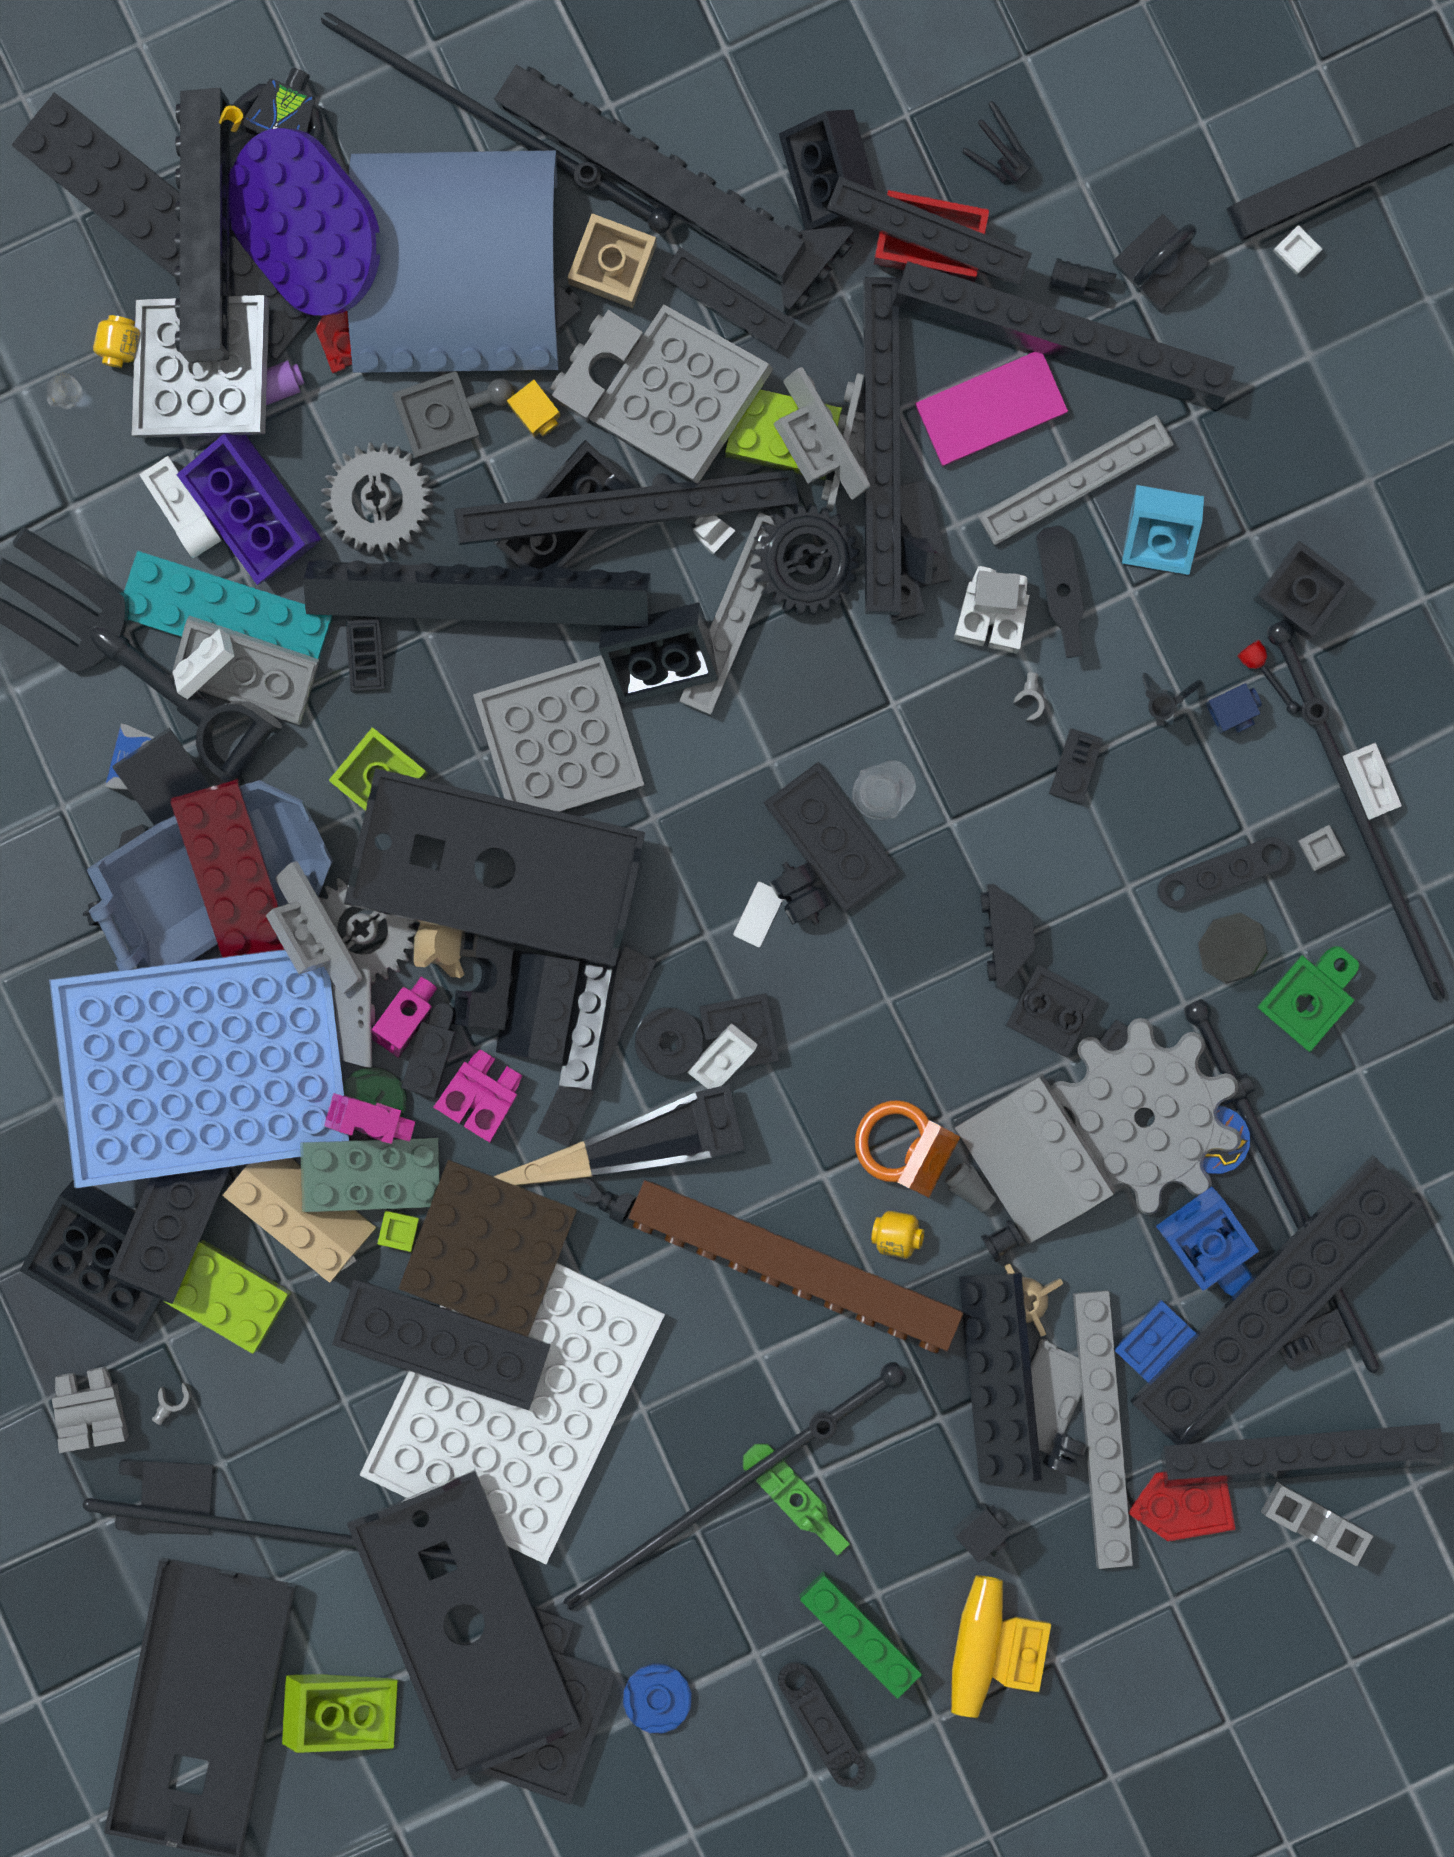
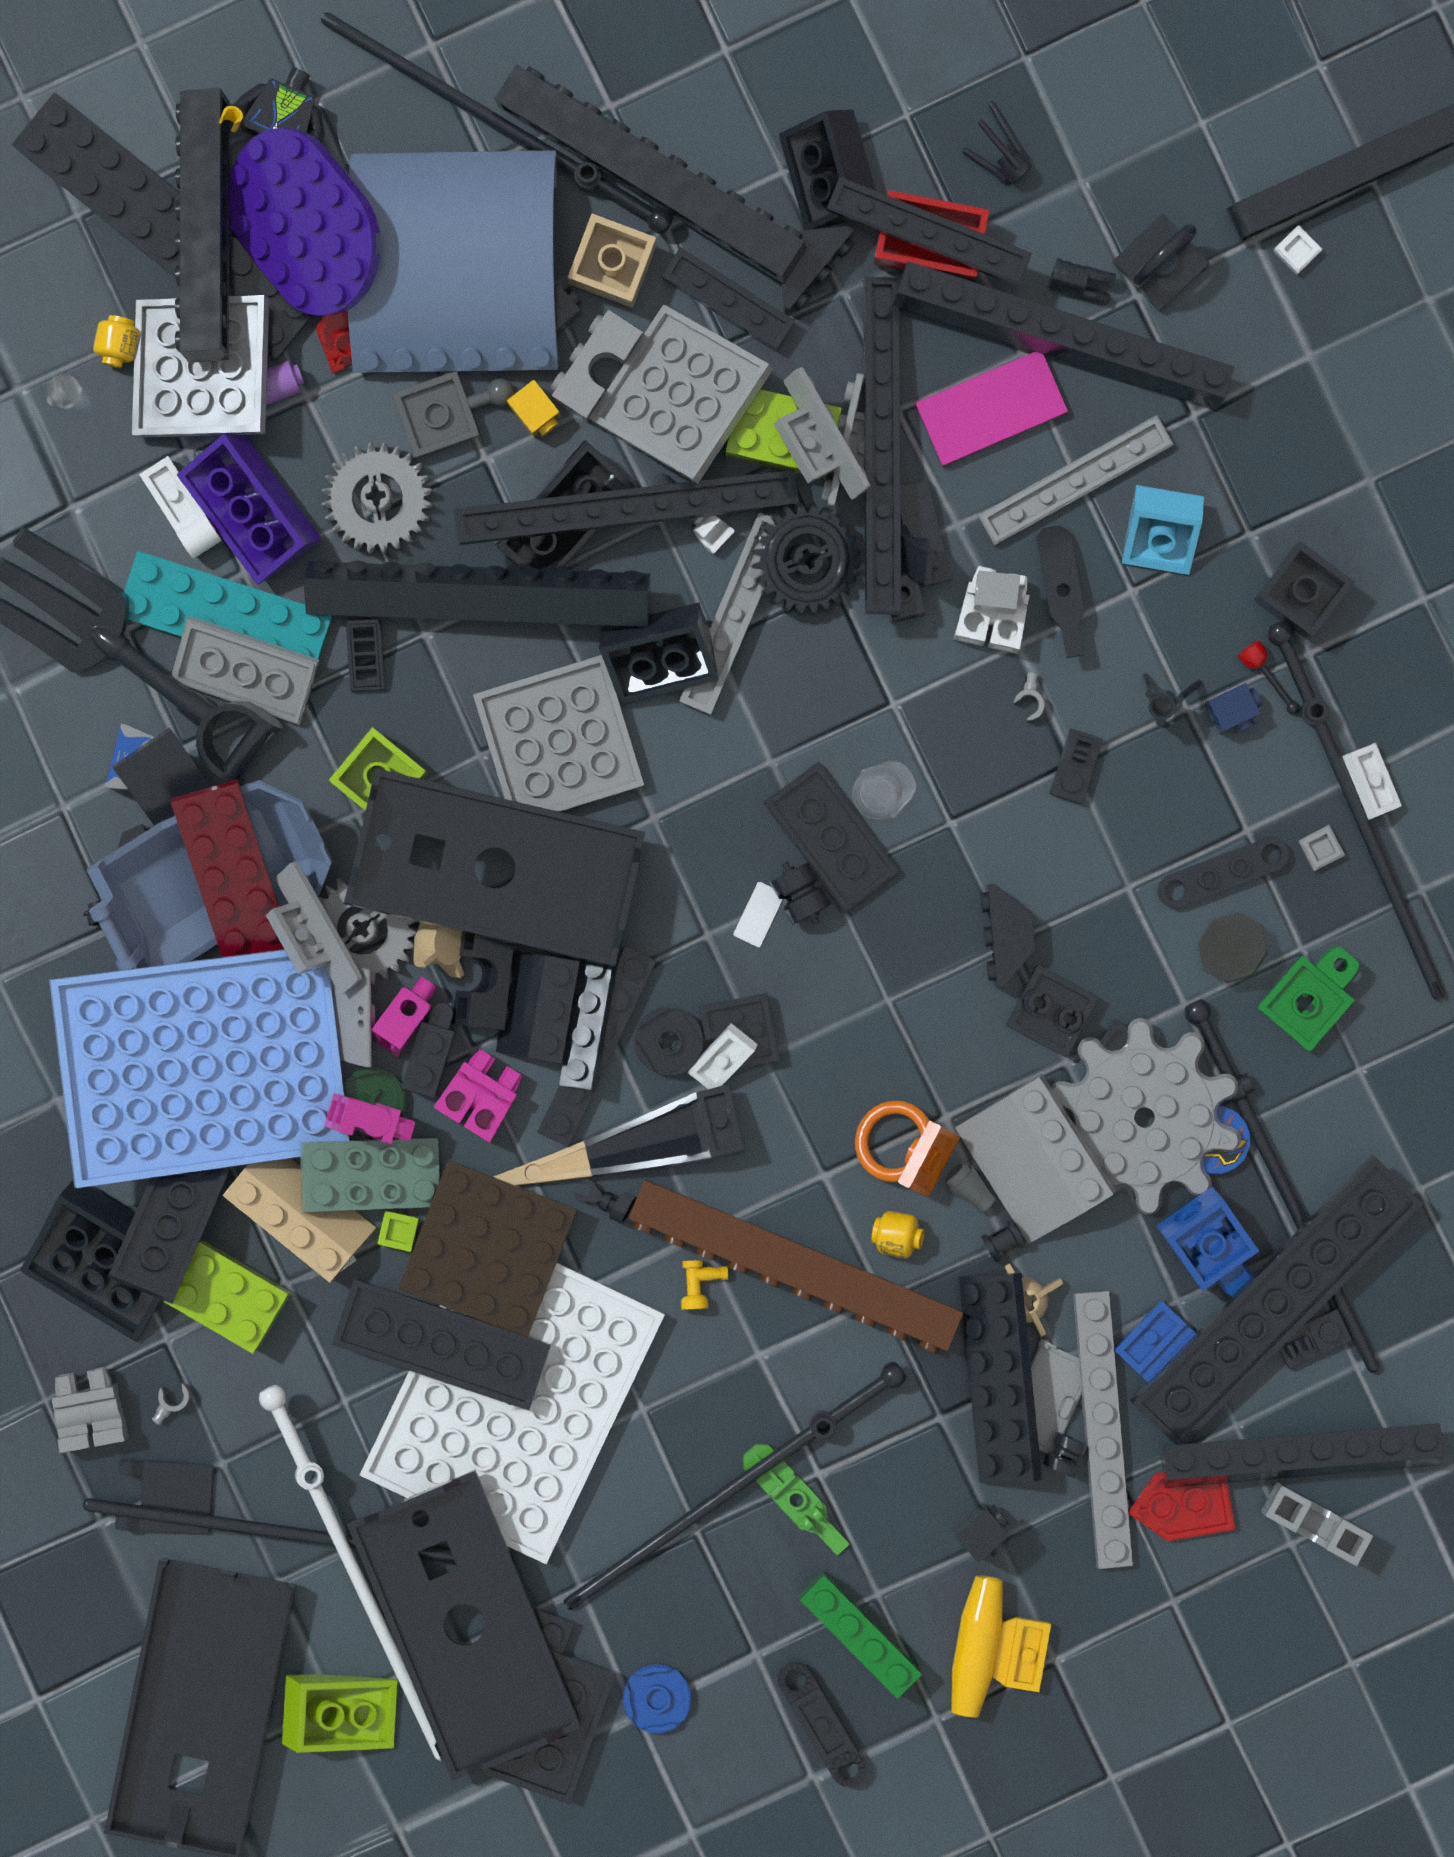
white plate [173,628,234,699] -> none
none -> white bar [259,1385,441,1761]
none -> yellow piece [681,1260,728,1310]

